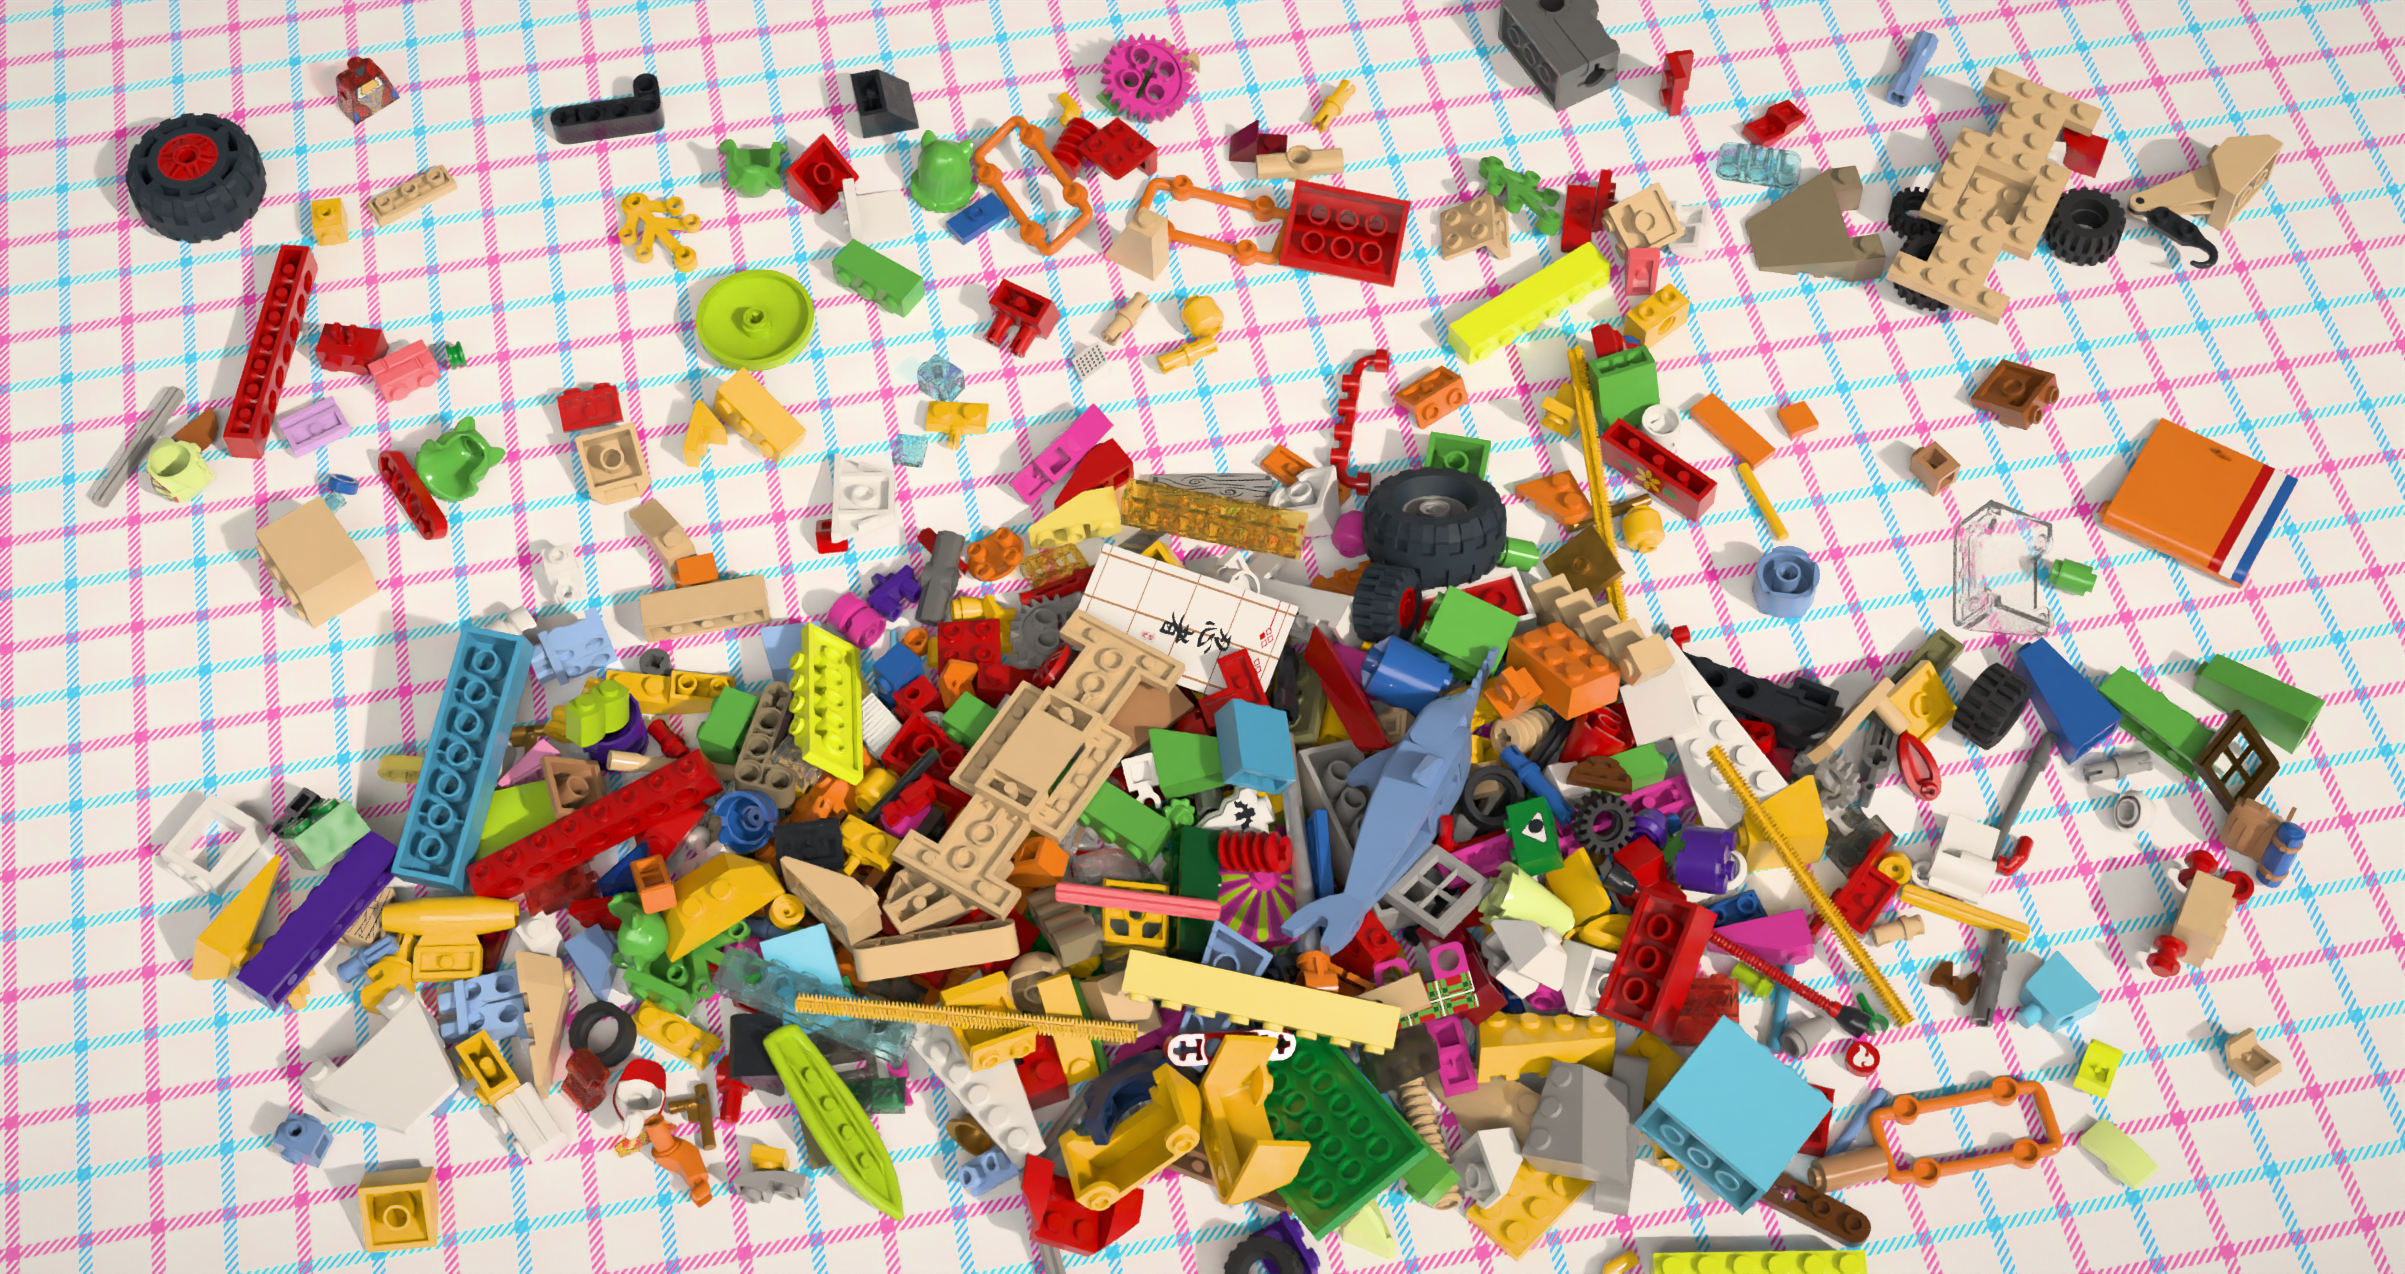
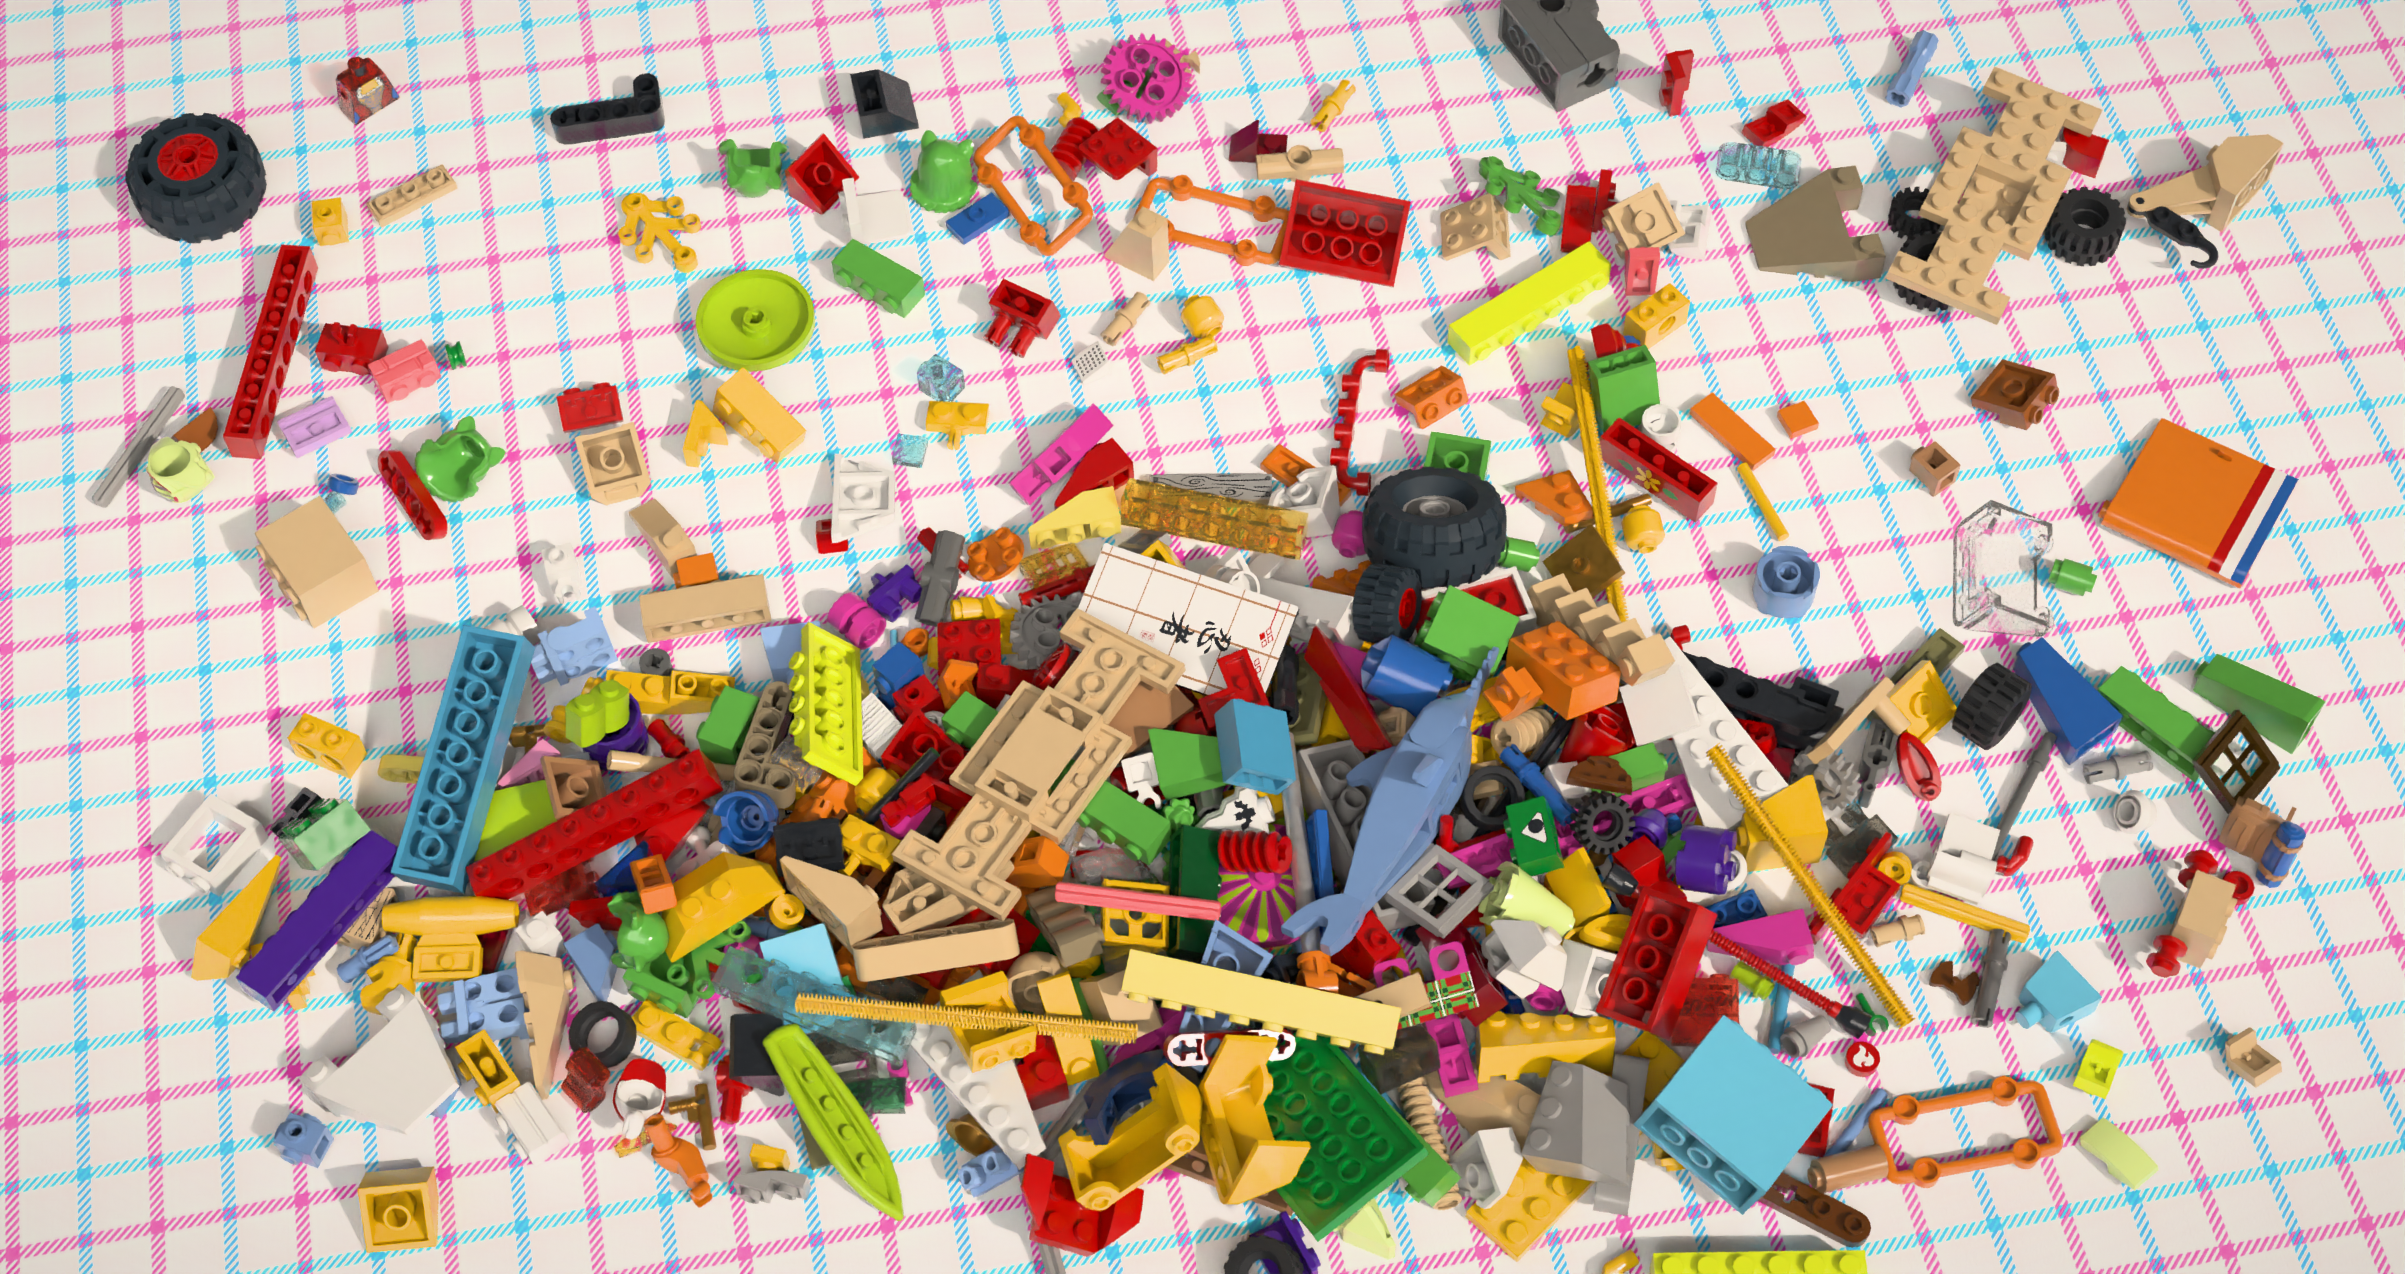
none -> yellow brick [287,713,367,779]

